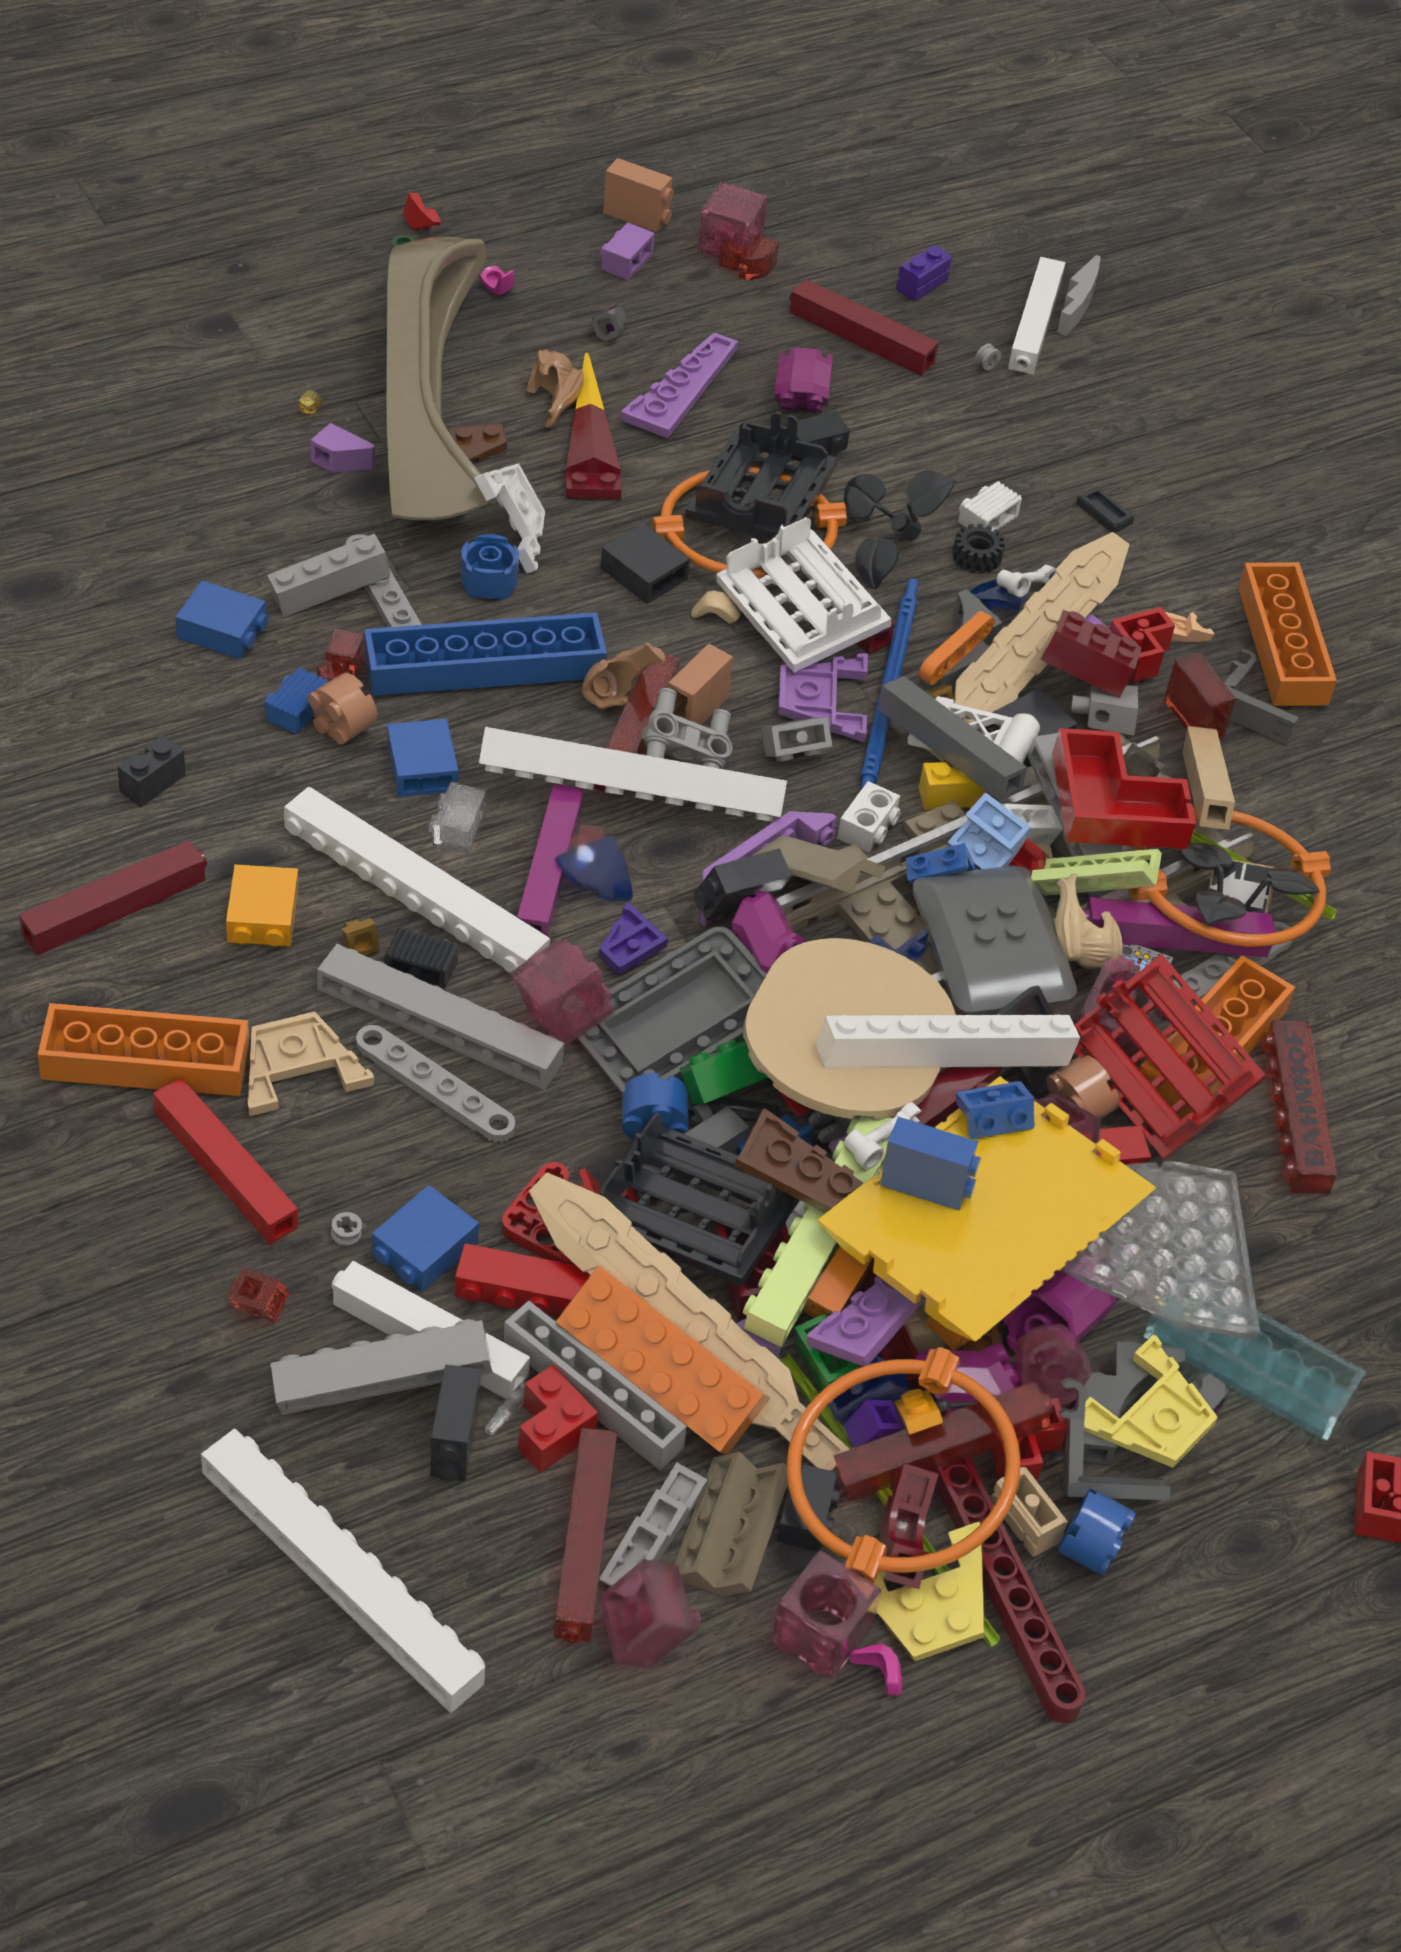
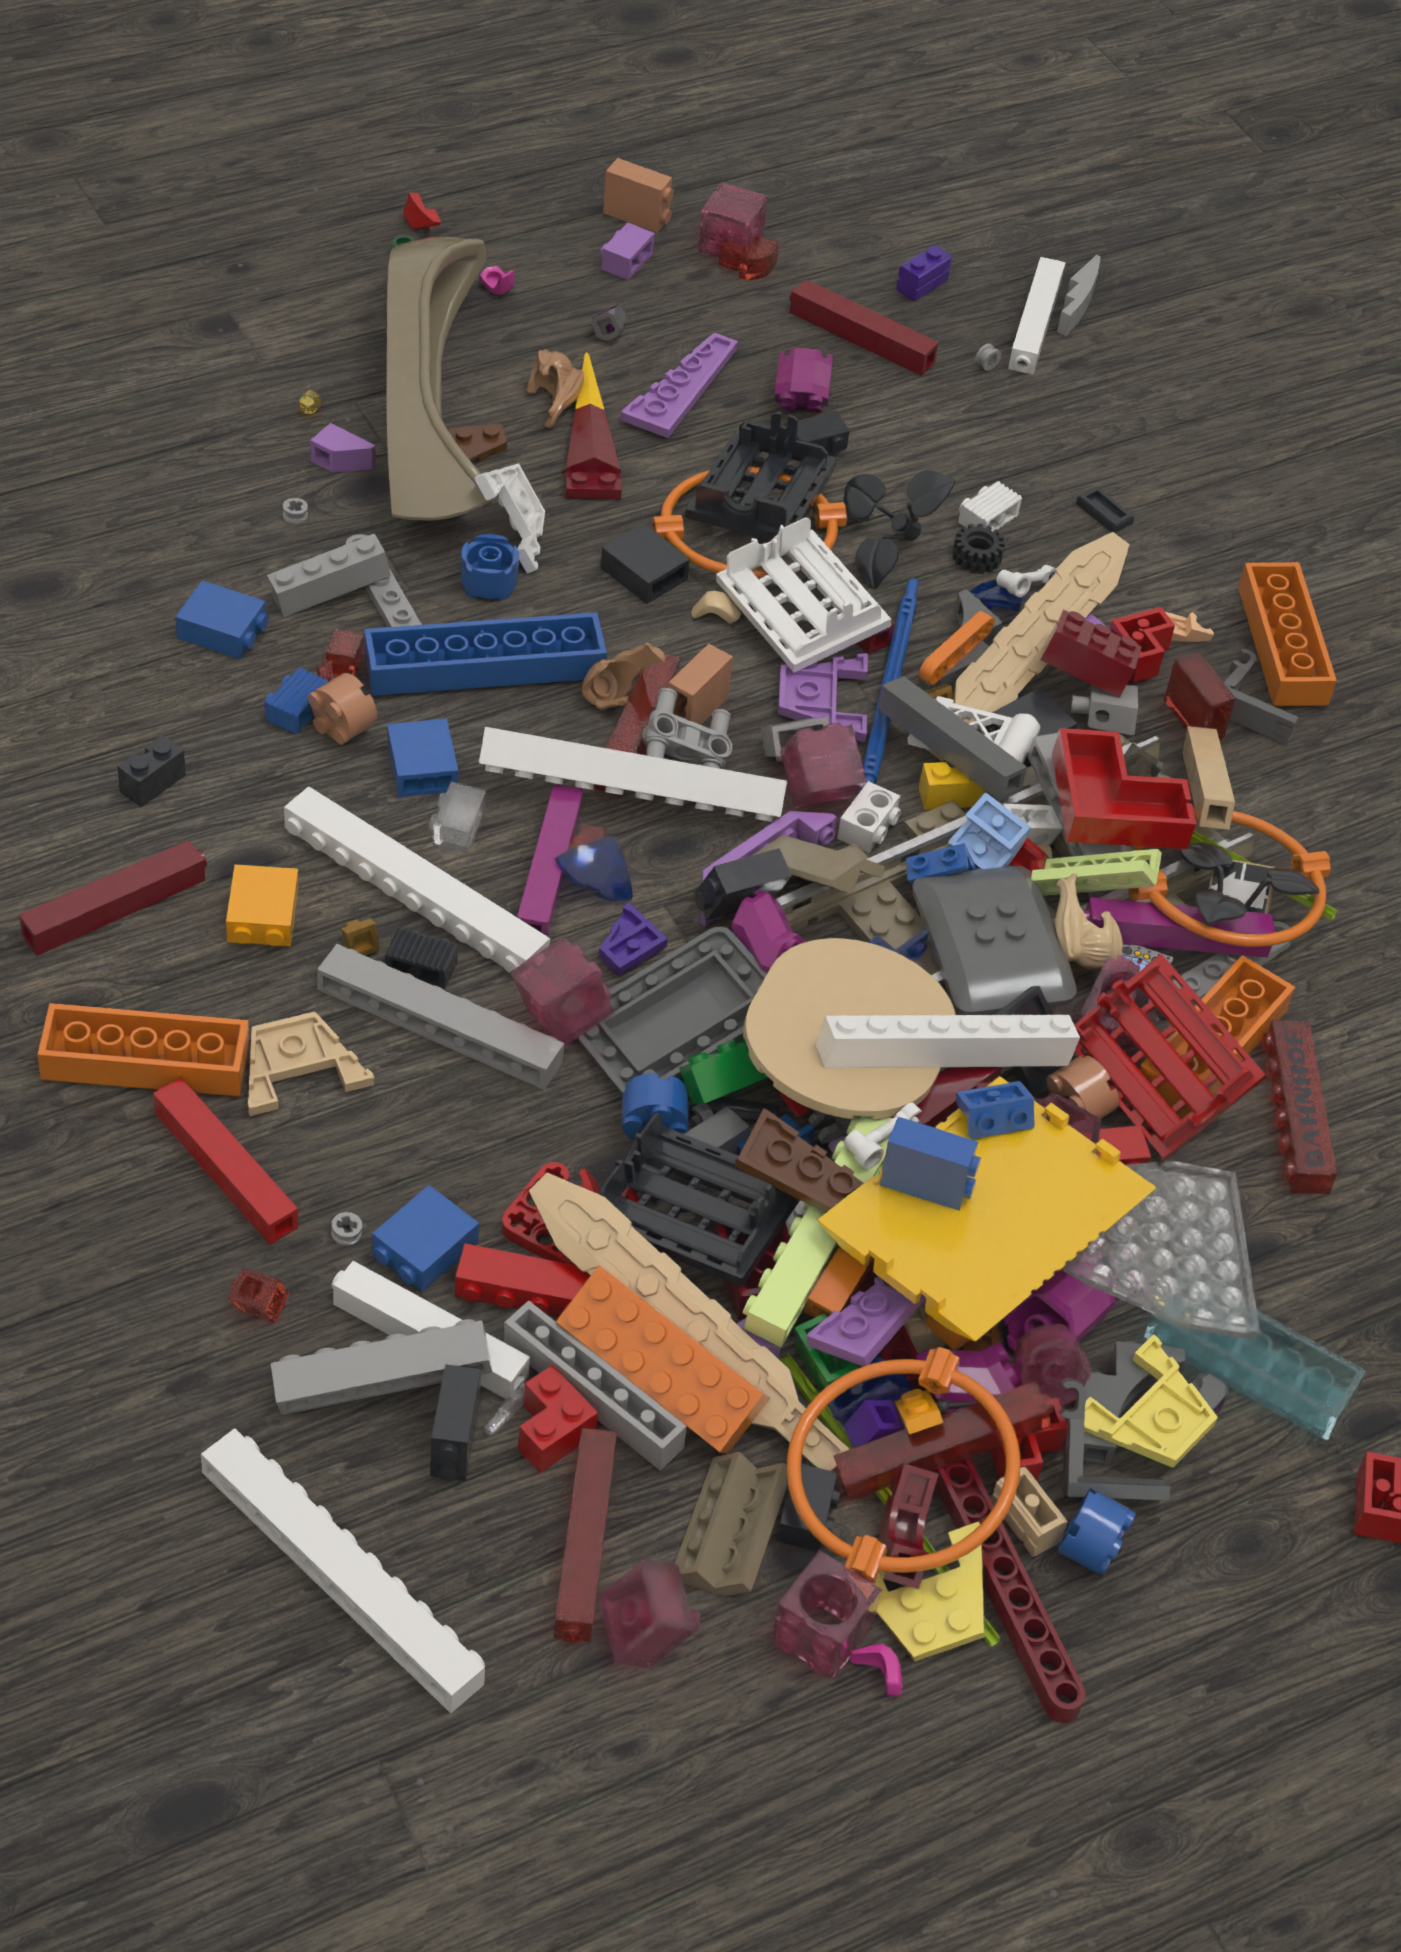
light grey plate [356,1025,515,1143] -> none
light grey slope [599,1462,708,1598] -> none
none -> light grey bush [283,498,308,524]
none -> clear pink brick [780,722,867,809]

